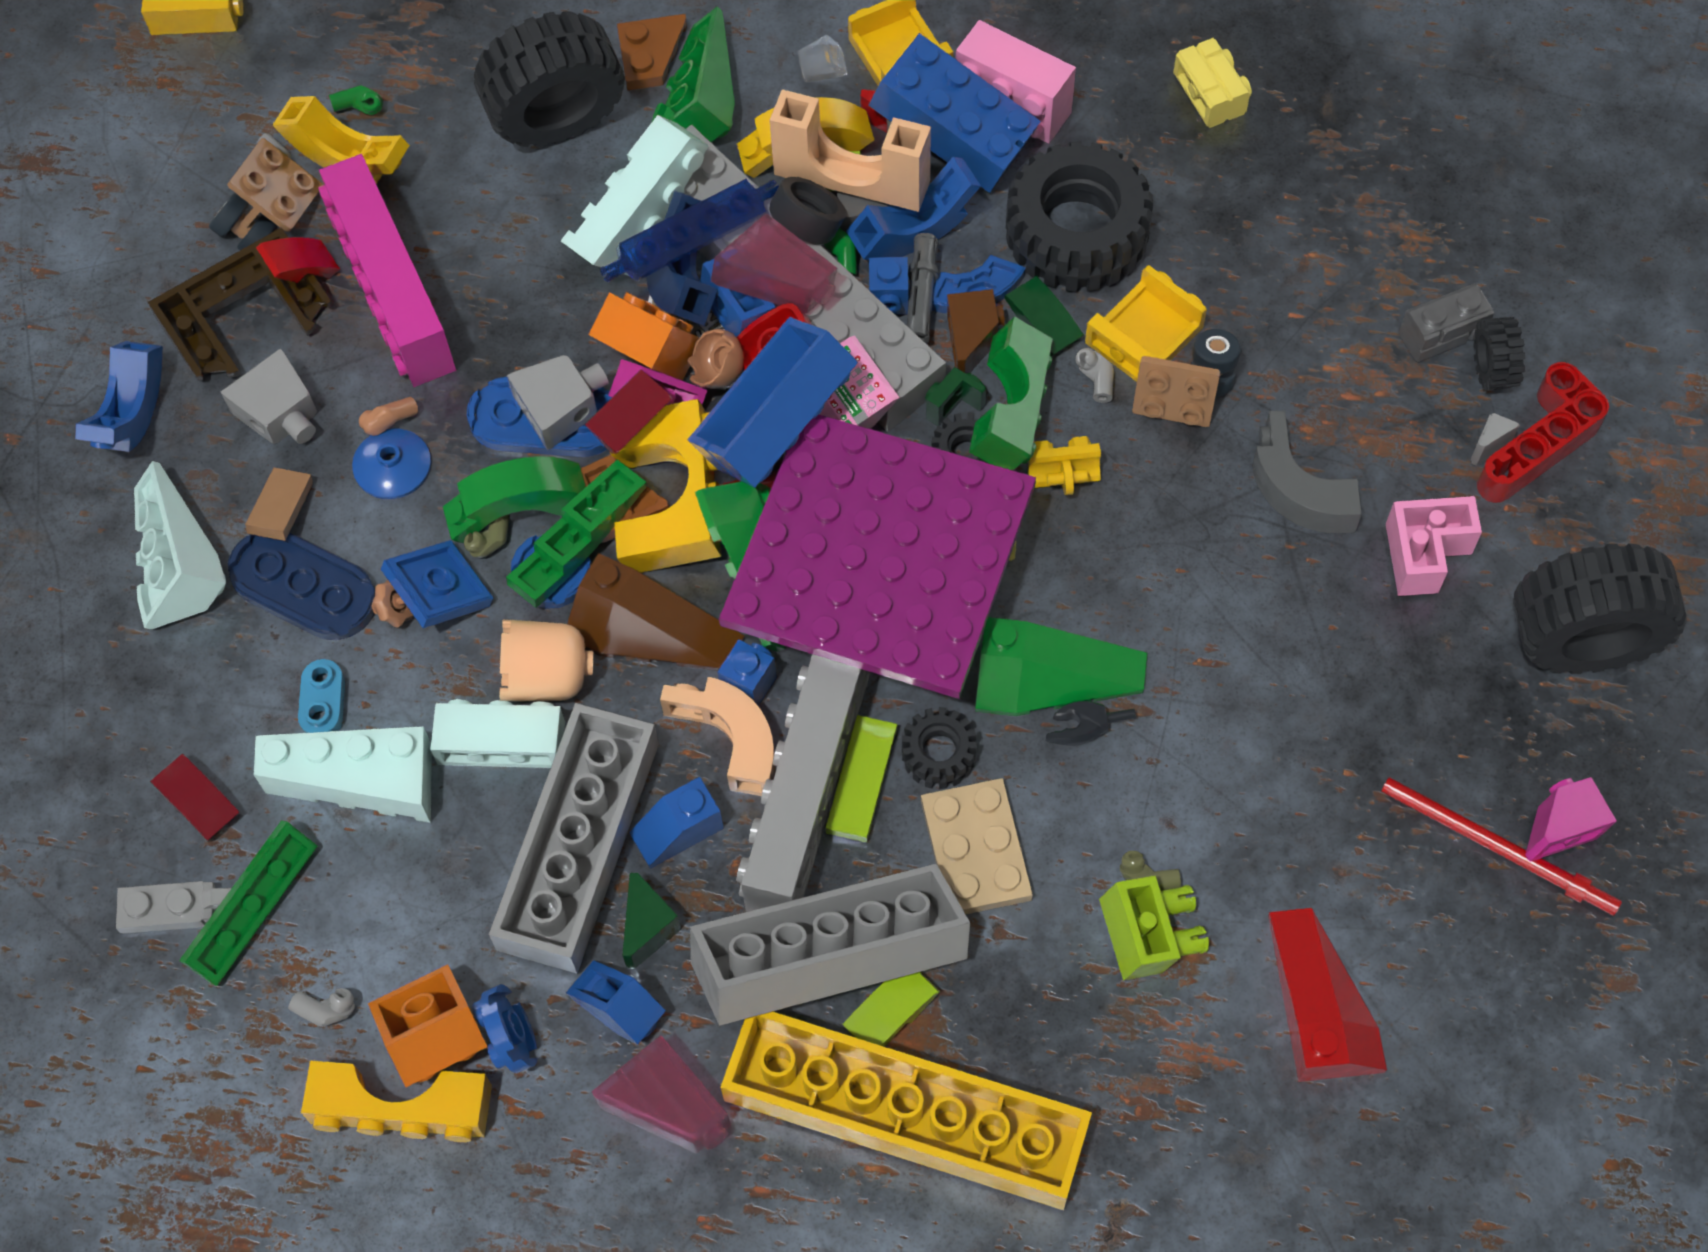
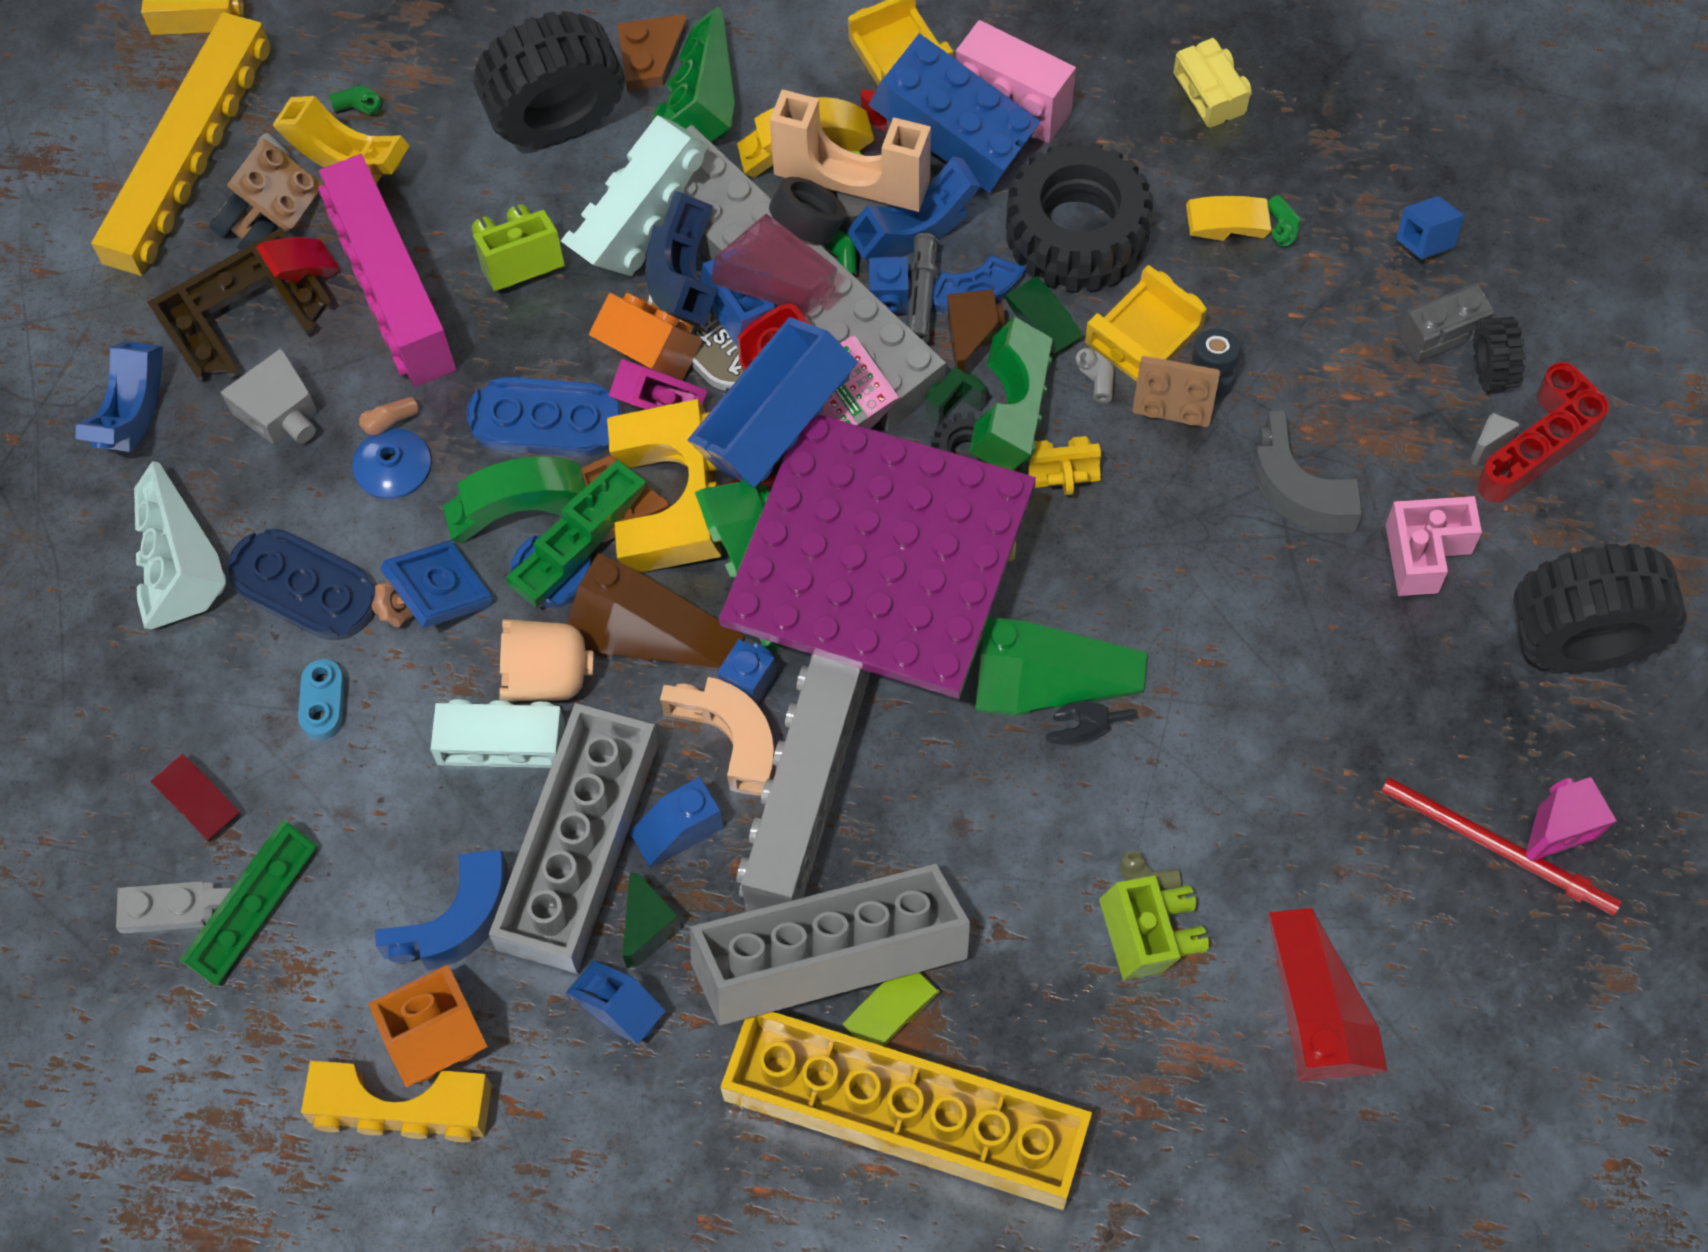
medium nougat tile [245,467,313,541] -> none
light aqua wedge [254,726,432,823] -> none
light grey arm [288,988,355,1027] -> none
olive arm [464,514,510,558] -> none
blue plate [472,984,537,1073] -> none
light grey torso [507,355,609,450] -> none
dark red slope [585,369,672,454] -> none
clear pink slope [592,1035,731,1154] -> none
clear blue plate [600,178,779,282] -> none
nougat hair [688,328,744,389] -> none
clear slope [797,34,847,82] -> none
lime tile [826,715,897,843] -> none
black tyre [902,707,977,789] -> none
tan plate [921,778,1033,914] -> none
none -> yellow brick [91,12,270,276]
none -> blue arch [375,849,508,970]
none -> lime brick [471,204,565,291]
none -> yellow slope [1186,196,1272,241]
none -> green arm [1267,195,1301,246]
none -> blue brick [1396,196,1464,259]

